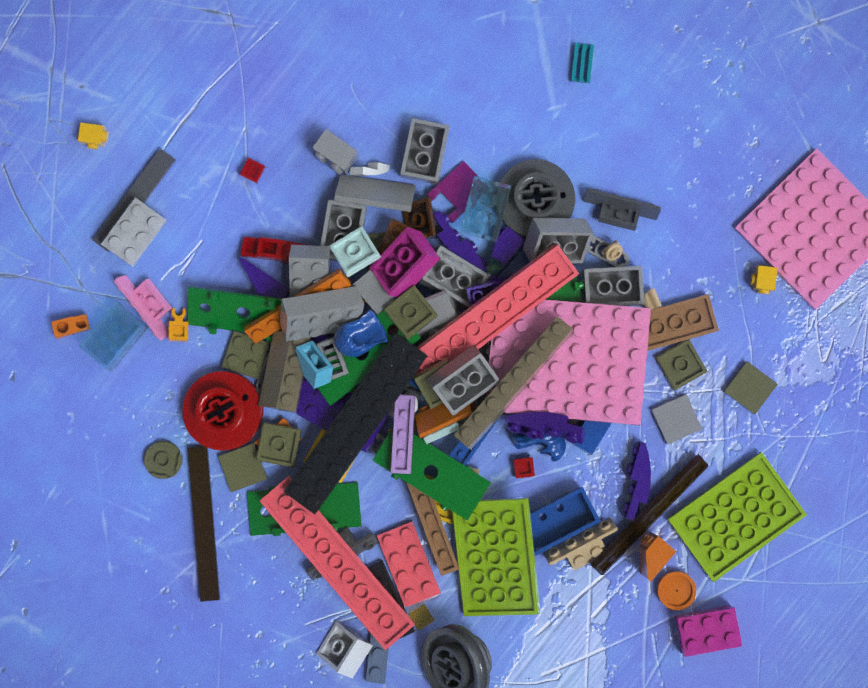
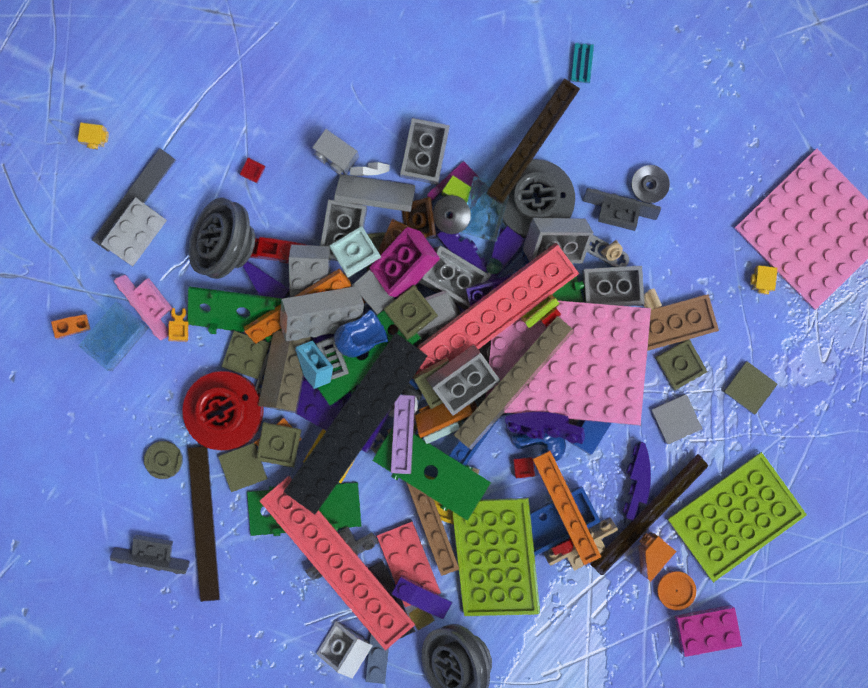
none -> dark grey bracket [110,534,190,574]
none -> dark grey wheel [188,198,255,279]
none -> dark purple slope [392,575,452,619]
none -> flat silver dish [433,195,471,234]
none -> lime brick [441,176,472,203]
none -> dark brown tile [486,78,580,204]
none -> lime tile [521,294,559,328]
none -> orange plate [533,451,602,565]
none -> red plate [540,307,561,327]
none -> red plate [552,538,574,555]
none -> flat silver dish [631,165,670,203]

